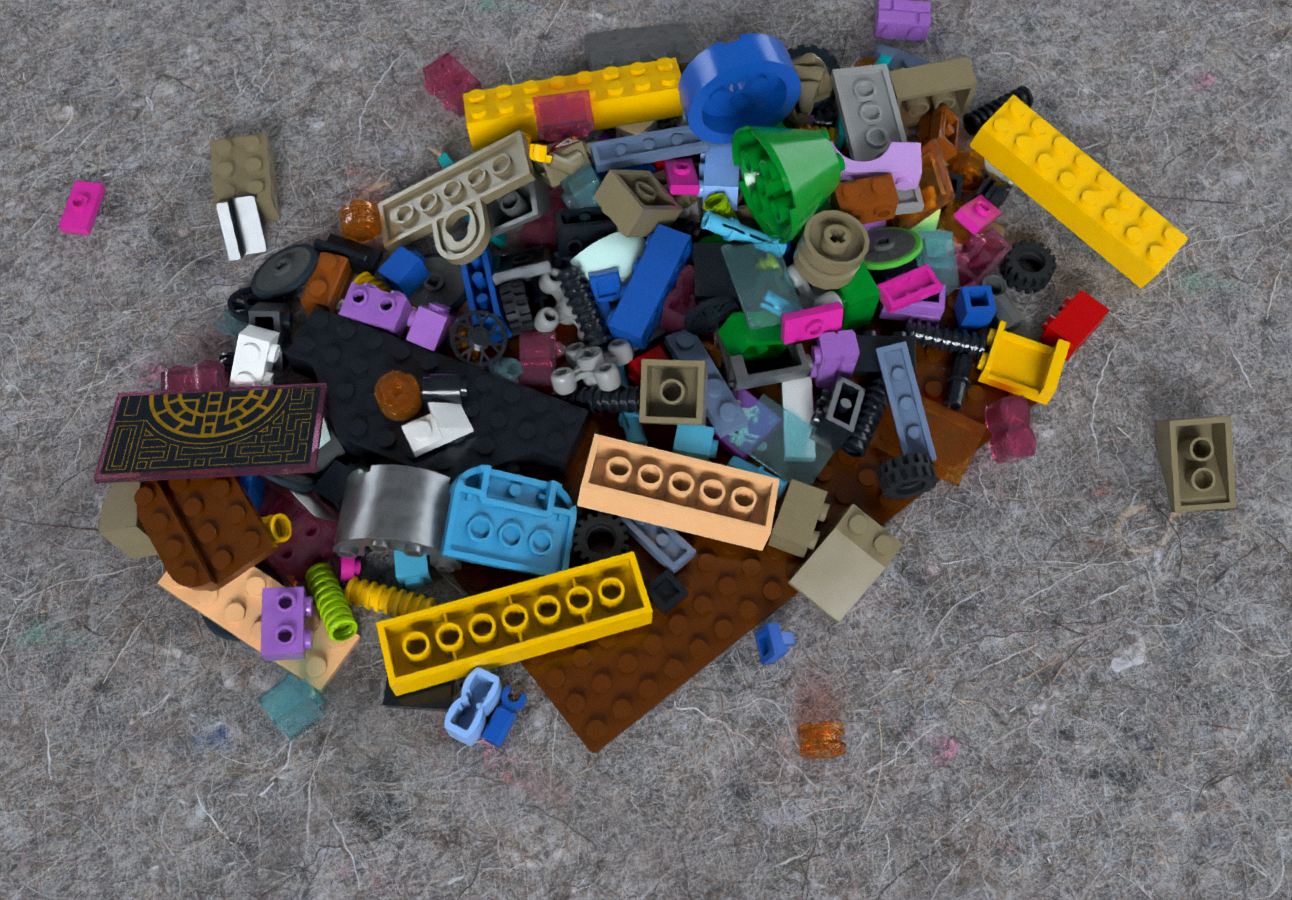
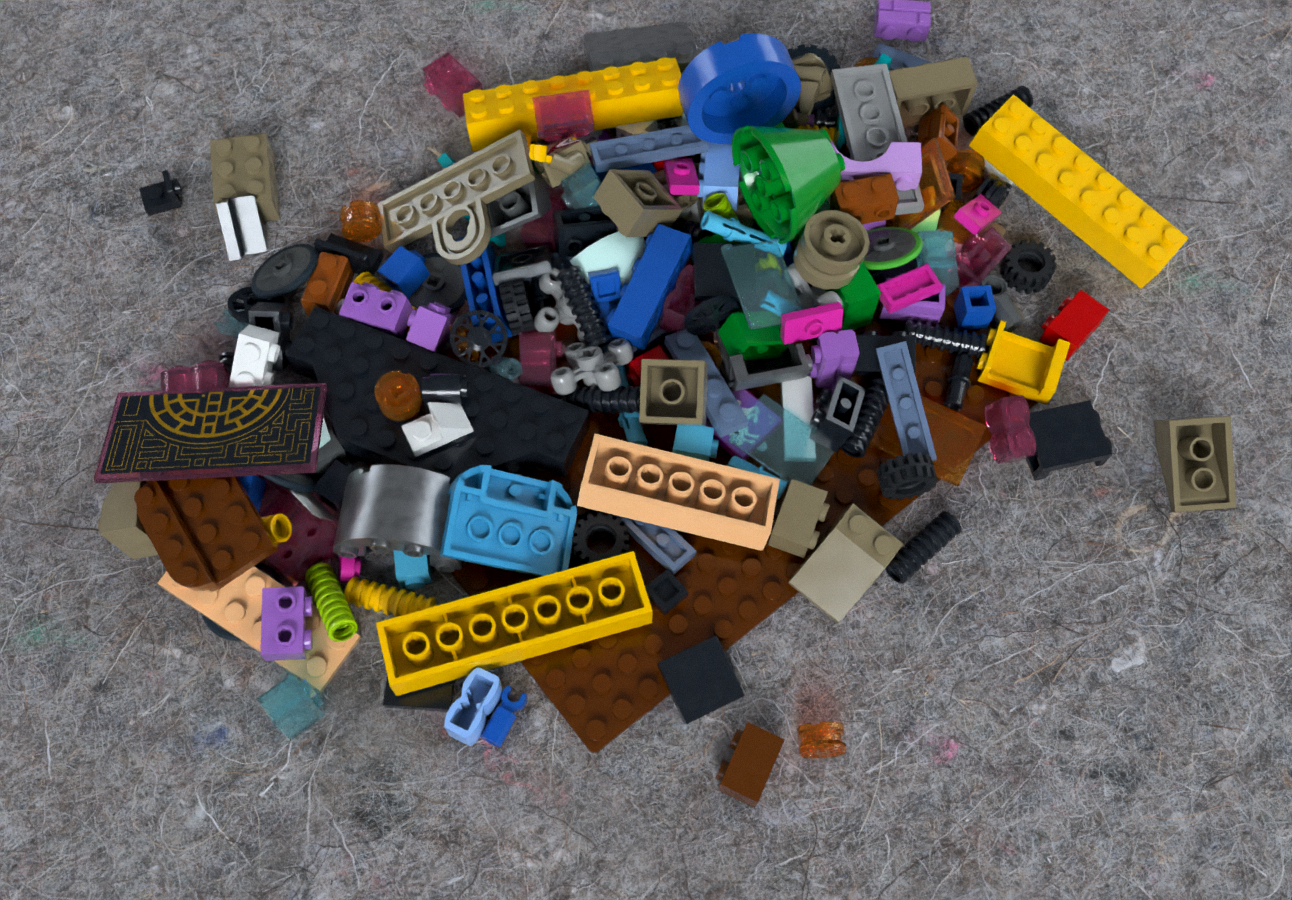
dark pink plate [58,181,106,235] -> none
blue tile [754,622,796,665] -> none
none -> black bracket [139,170,183,216]
none -> black tile [656,635,745,725]
none -> reddish brown brick [716,722,785,808]
none -> black piece [885,511,962,584]
none -> black panel [1014,400,1113,481]

